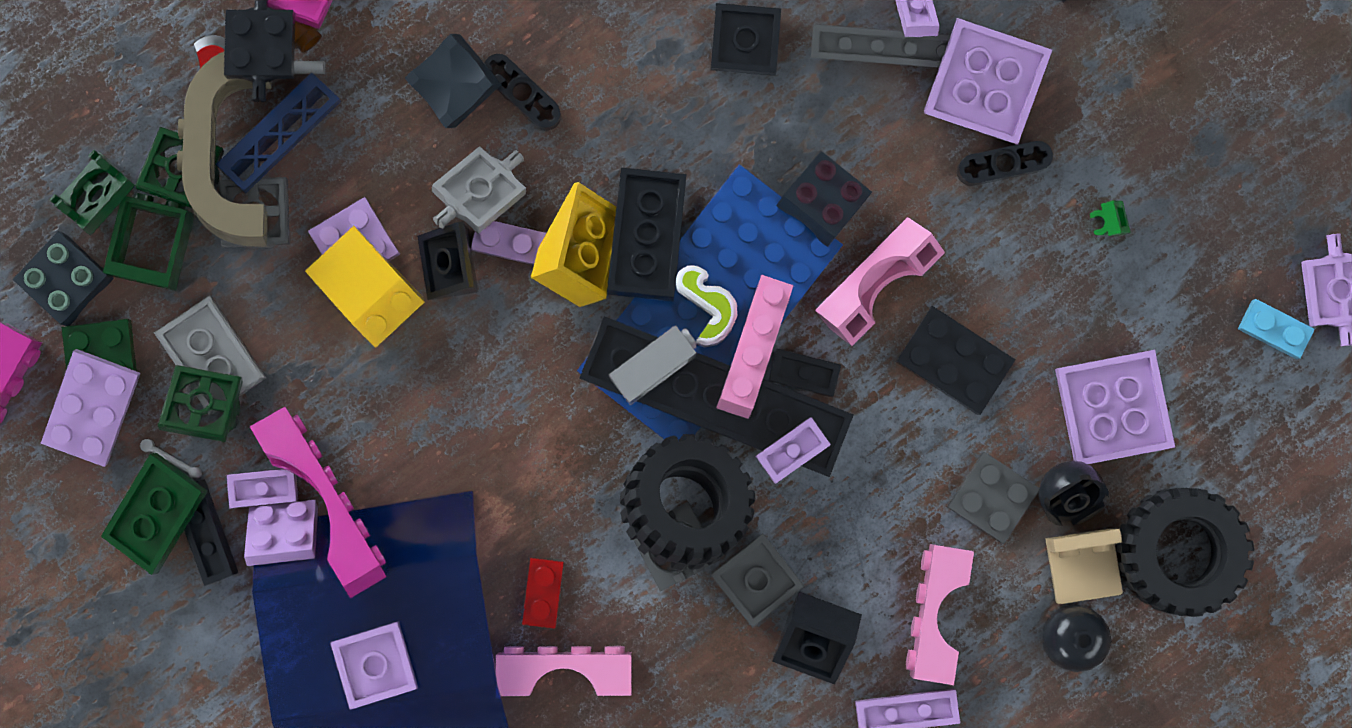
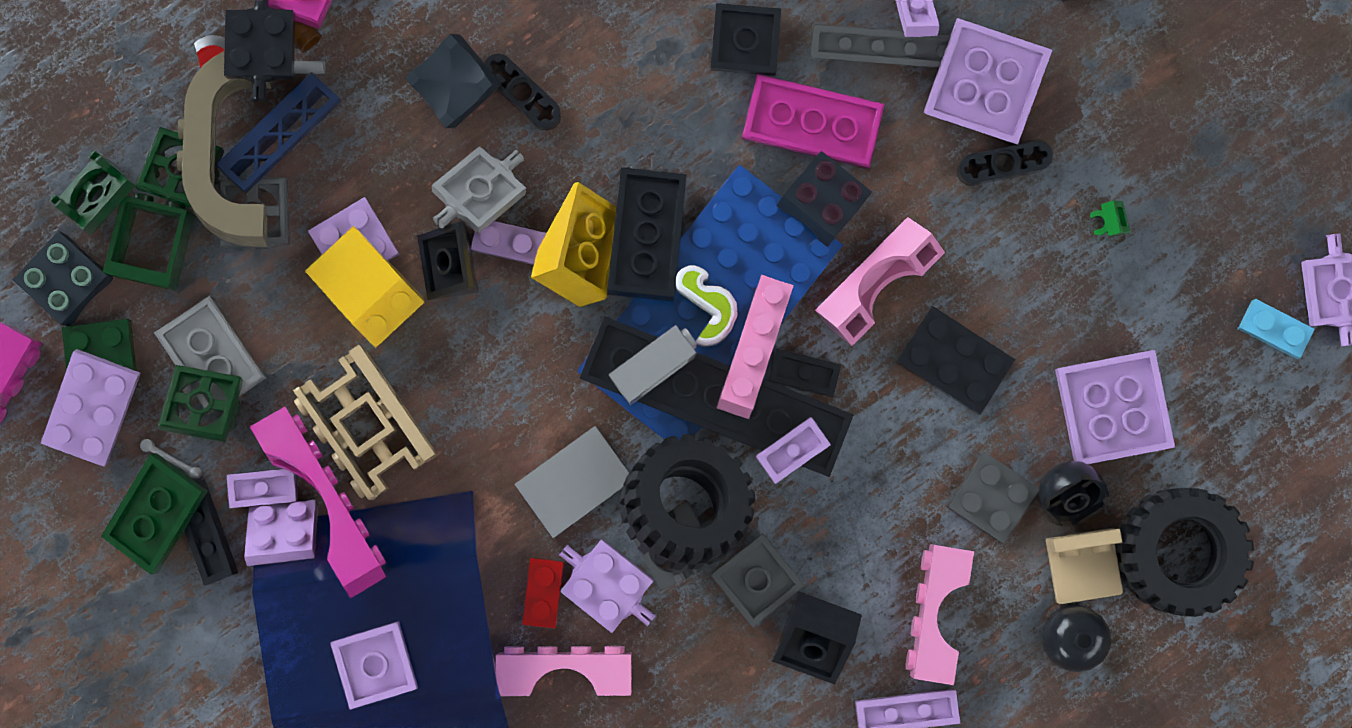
none -> tan fence [293,344,439,500]
none -> light grey tile [514,426,629,538]
none -> lavender plate [559,538,656,633]
none -> dark pink tile [742,74,885,169]

